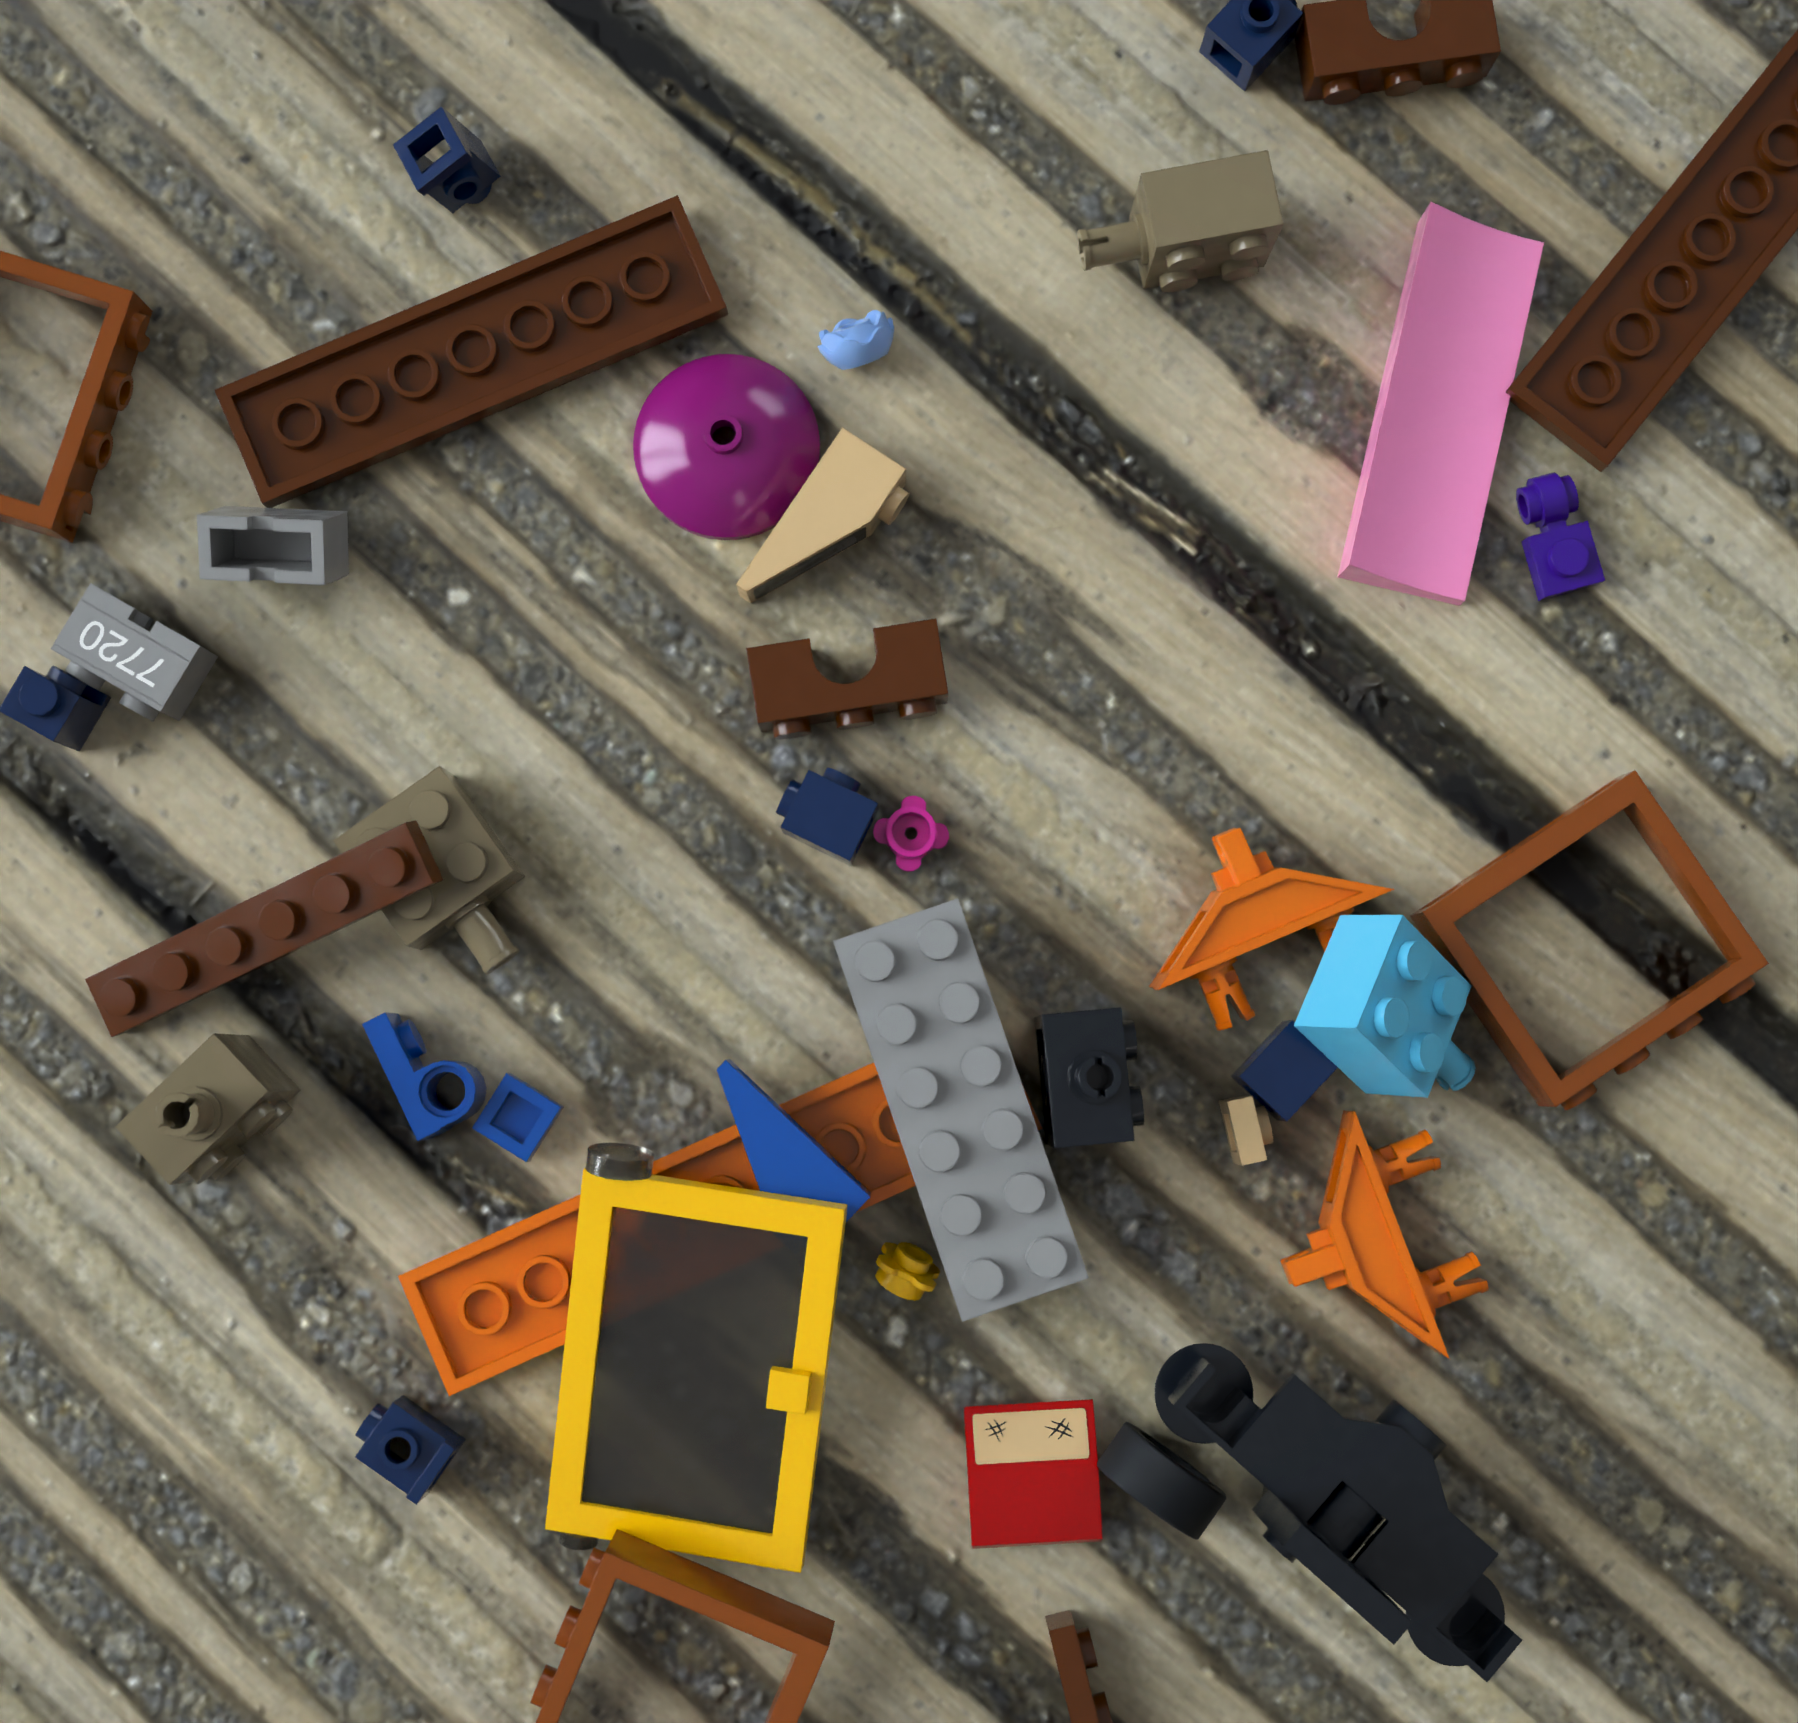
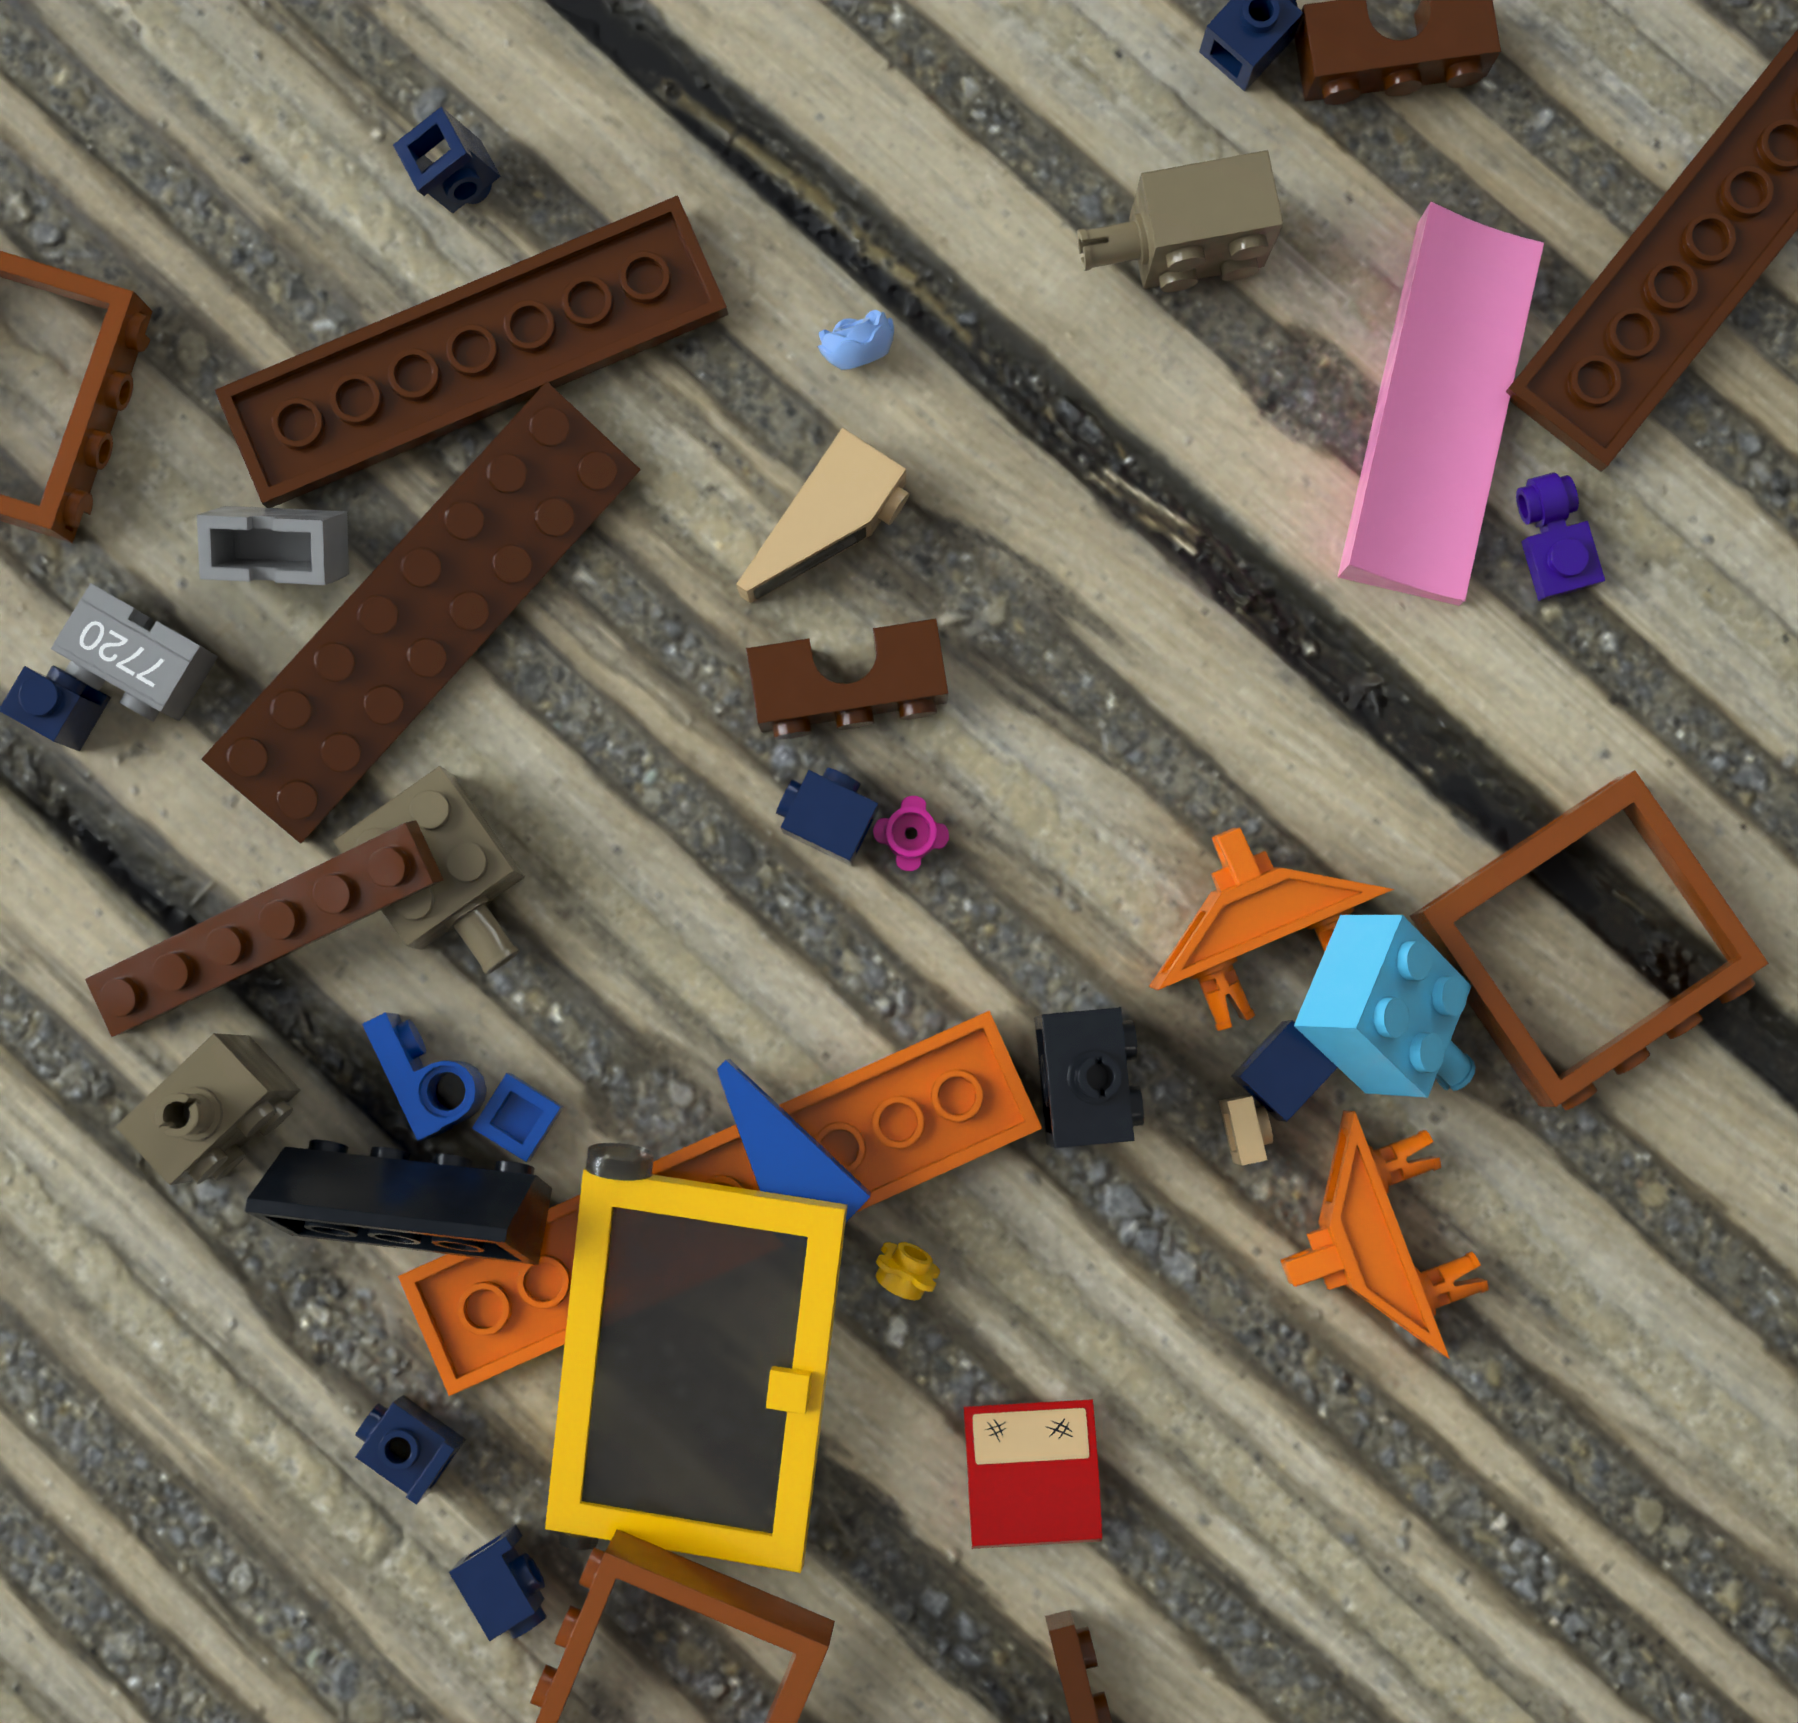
magenta dish [633,354,820,540] -> none
light grey brick [833,898,1089,1322] -> none
black tyre [1097,1422,1226,1540] -> none
black piece [1155,1343,1522,1682] -> none
none -> reddish brown plate [201,382,641,844]
none -> black slope [244,1139,552,1265]
none -> dark blue brick [449,1525,547,1641]

